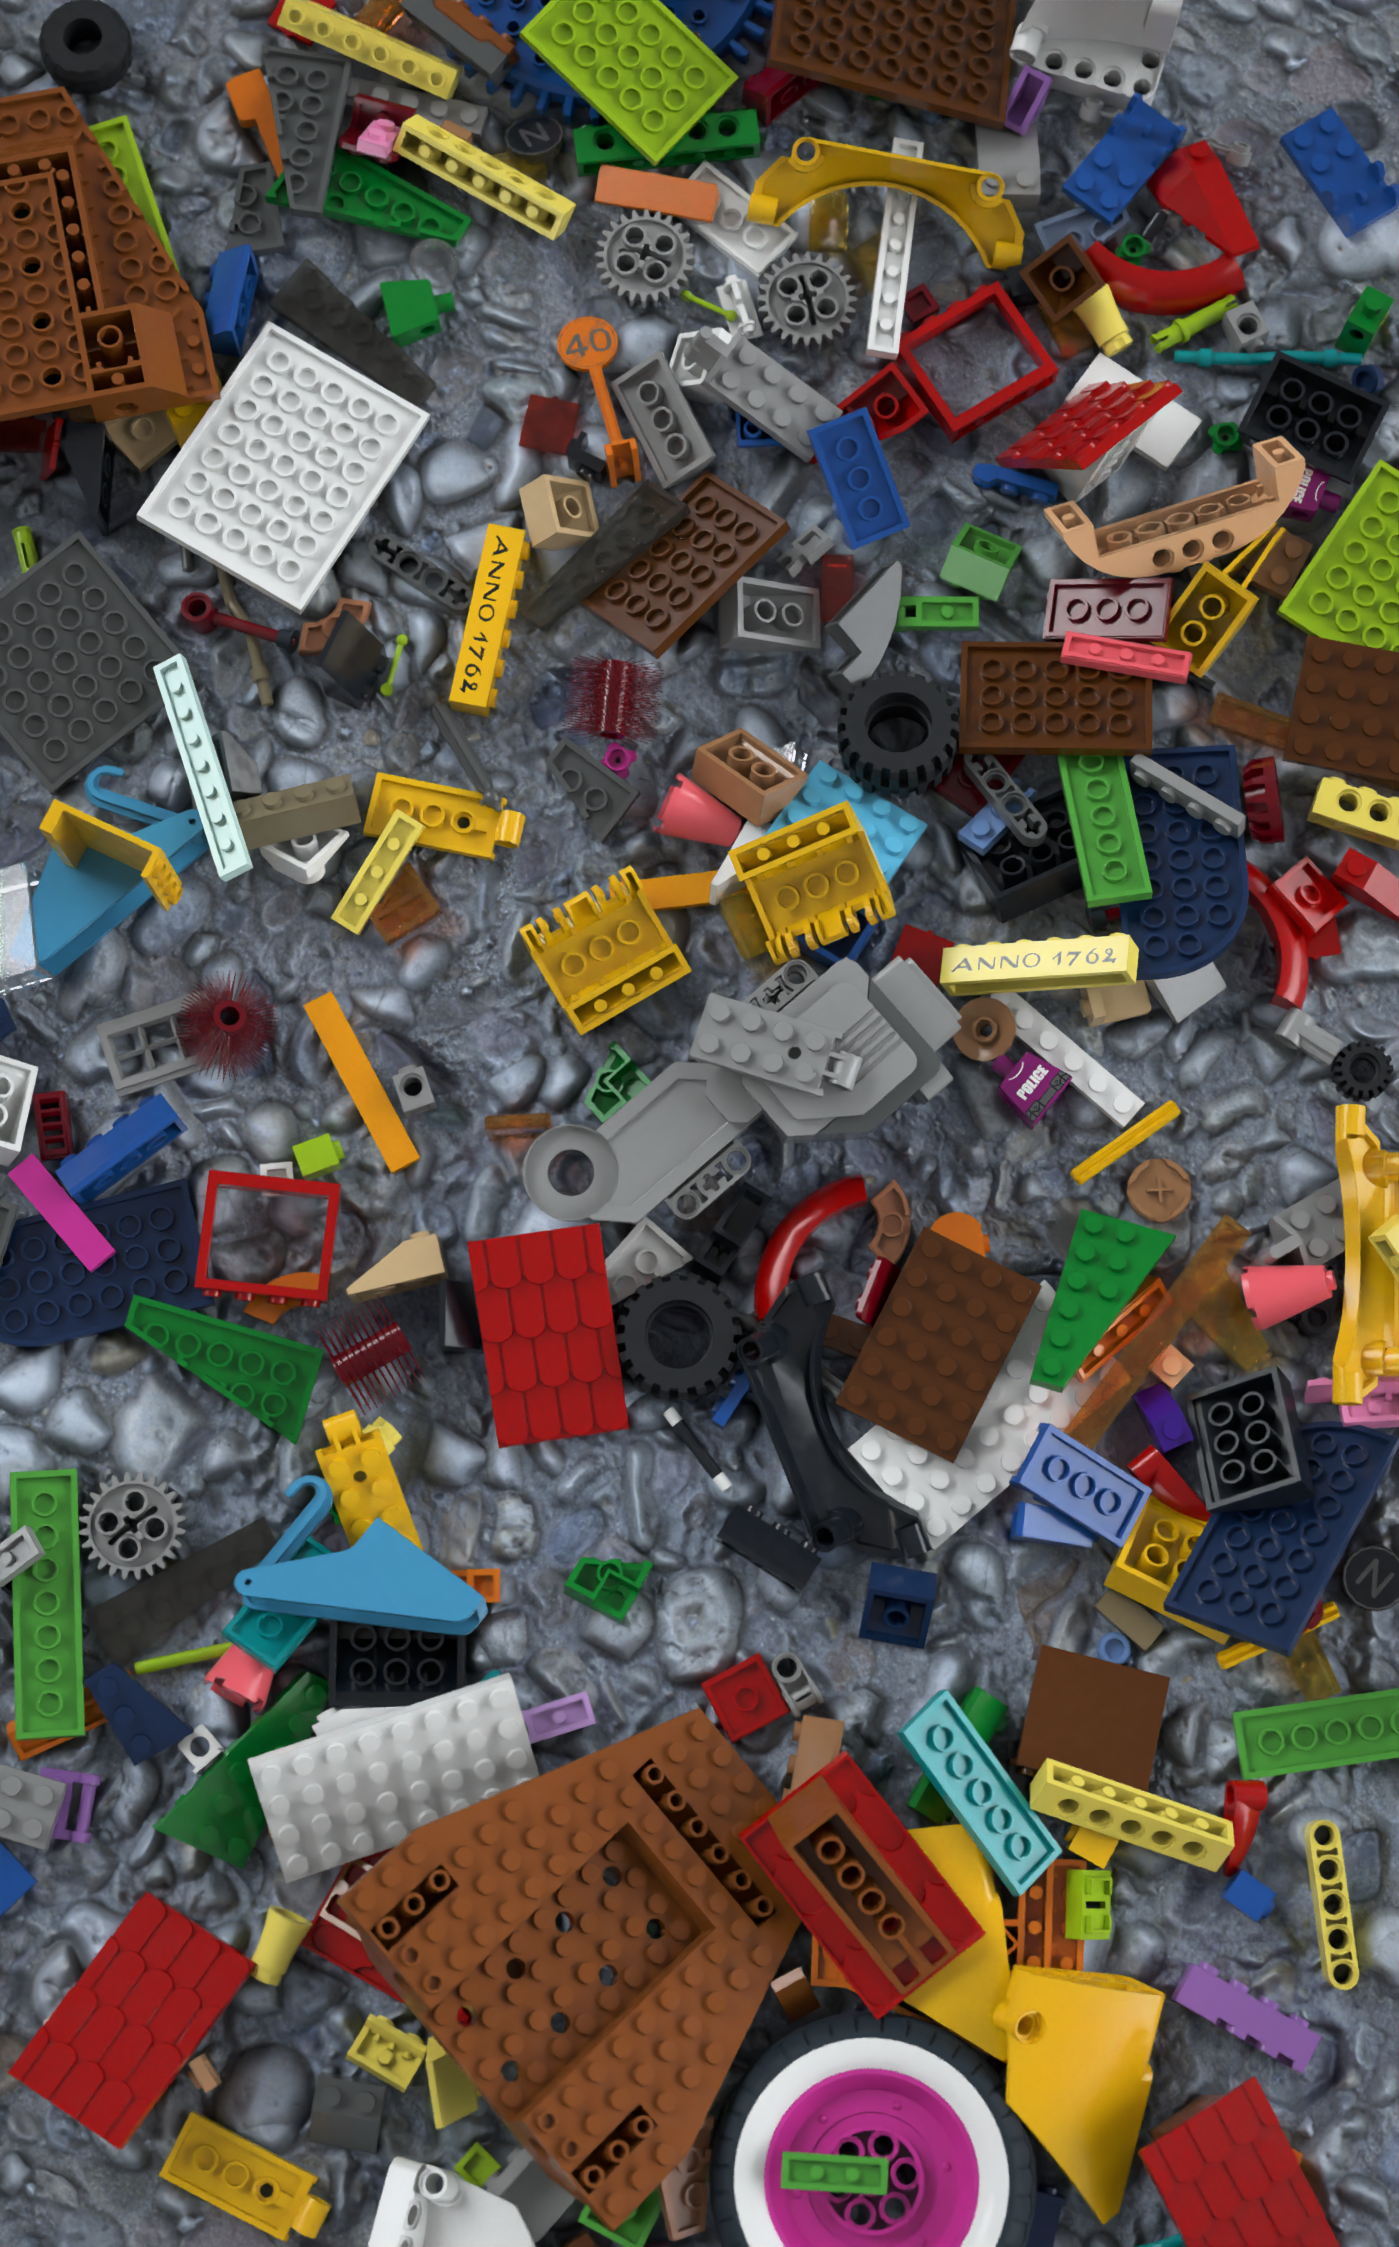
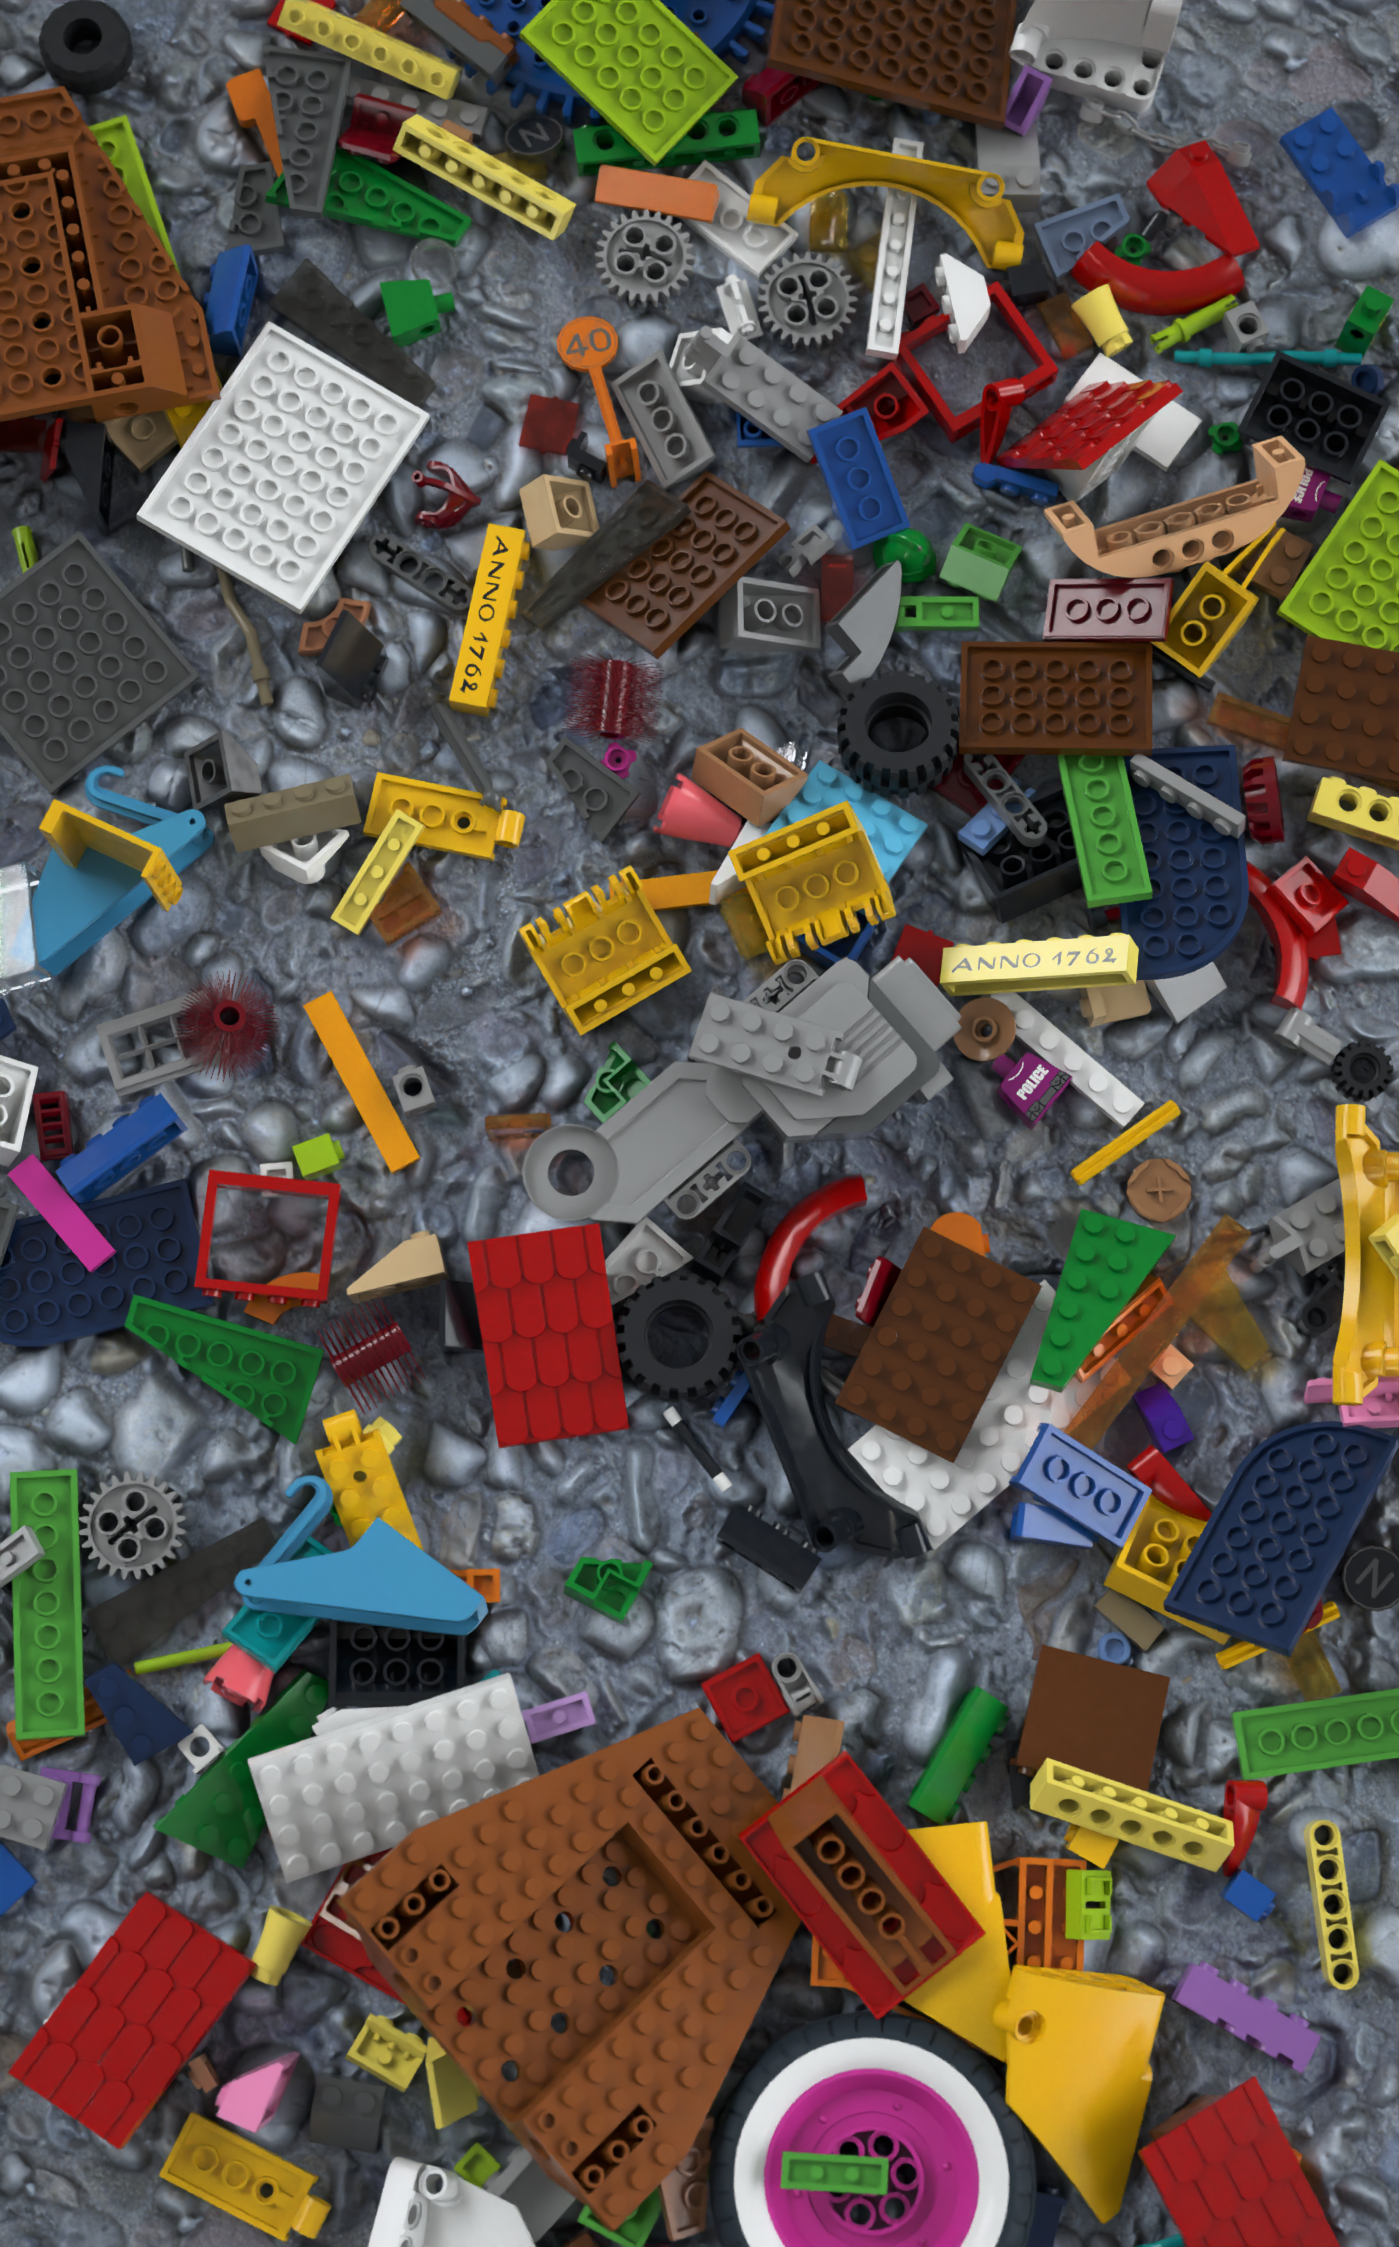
light aqua plate [153,653,253,882] -> none
dark red piece [181,592,300,654] -> none
bright pink plate [356,119,401,159] -> none
lime hinge [380,634,408,697] -> none
lime hinge [680,289,737,322] -> none
dark orange tile [770,1967,821,2023] -> none
dark blue slope [858,1562,937,1649] -> none
nougat tile [867,1179,911,1265] -> none
teal plate [896,1689,1062,1896] -> none
reddish brown slope [1019,233,1106,324] -> none
coral tile [1060,631,1193,685] -> none
blue hinge [1061,92,1187,228] -> none
black slope [1185,1365,1315,1513] -> none
coral cone [1241,1265,1337,1331] -> none
none -> bright pink slope [215,2051,301,2133]
none -> dark red helmet [411,461,481,529]
none -> green piece [873,528,936,583]
none -> white slope [935,254,991,354]
none -> red piece [980,377,1025,464]

